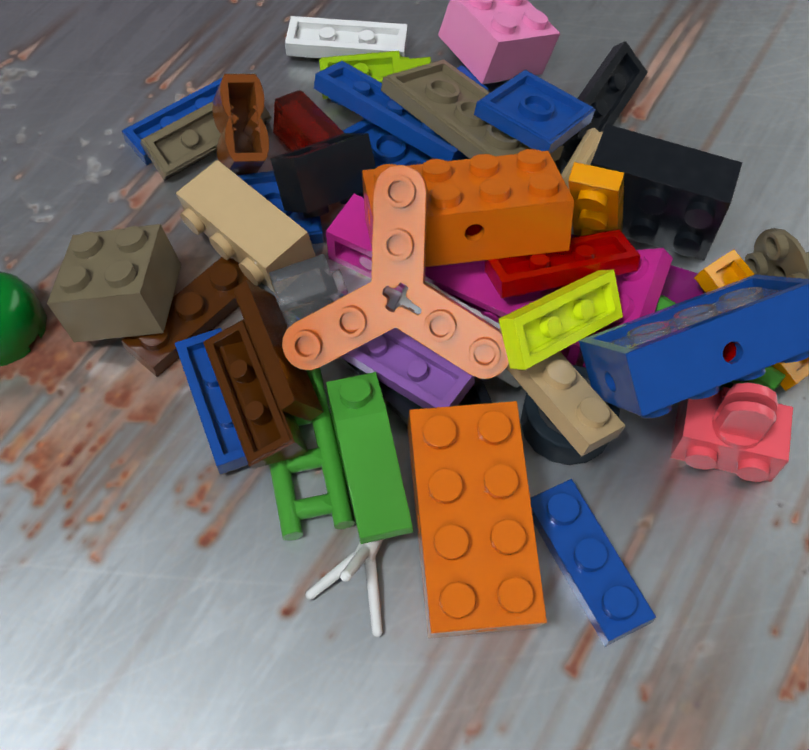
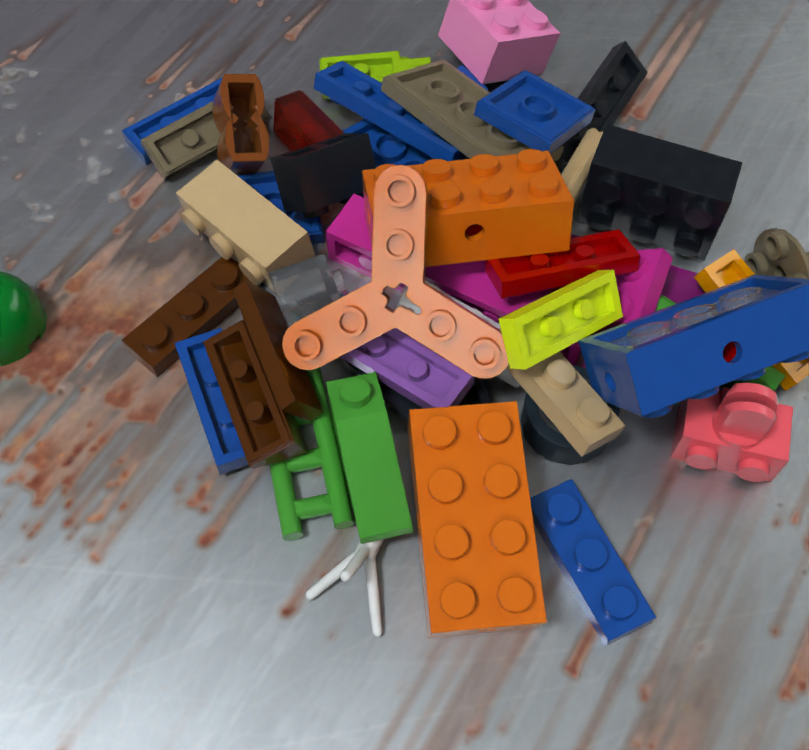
dark tan brick [47,224,182,342] -> none
white plate [285,16,408,58] -> none
light orange plate [568,162,624,237] -> none

